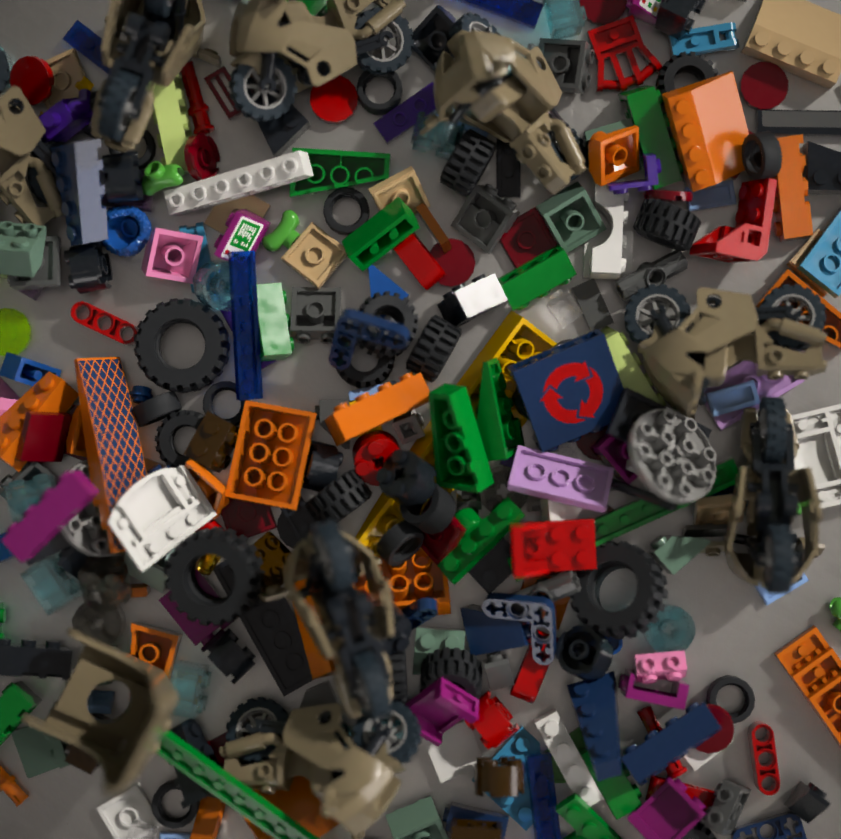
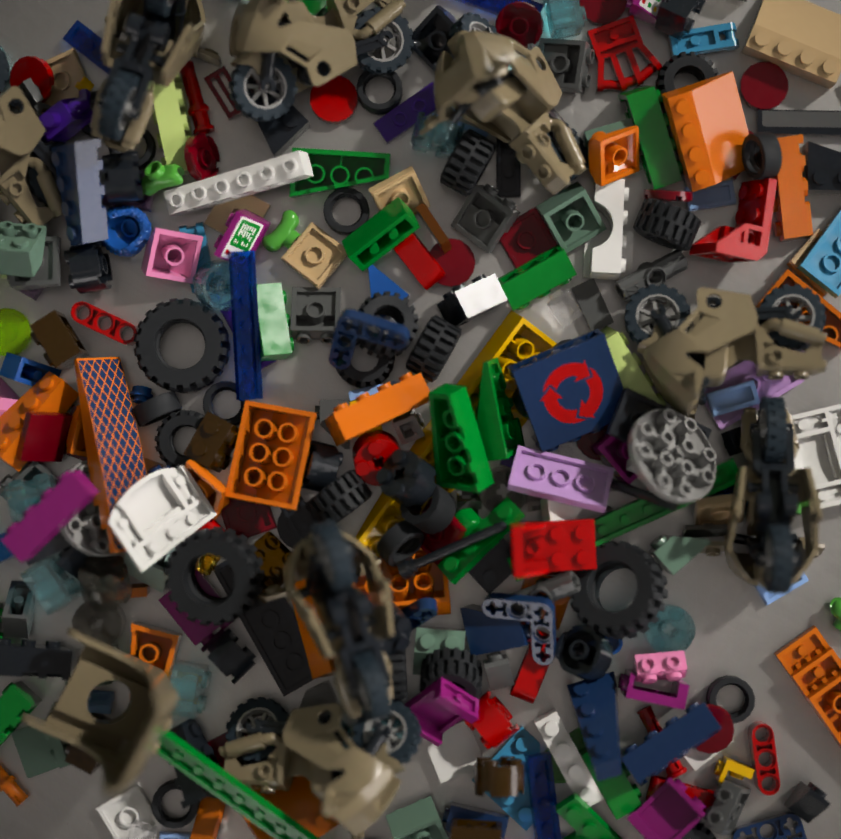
dark purple bracket [606,153,661,194] -> none
none -> dark grey slope [1,581,36,639]
none -> dark grey plate [18,78,51,117]
none -> dark brown brick [29,310,89,370]
none -> black piece [397,521,507,580]
none -> dark red tile [495,1,544,49]
none -> yellow bracket [713,755,755,783]
none -> black plate [721,426,743,456]

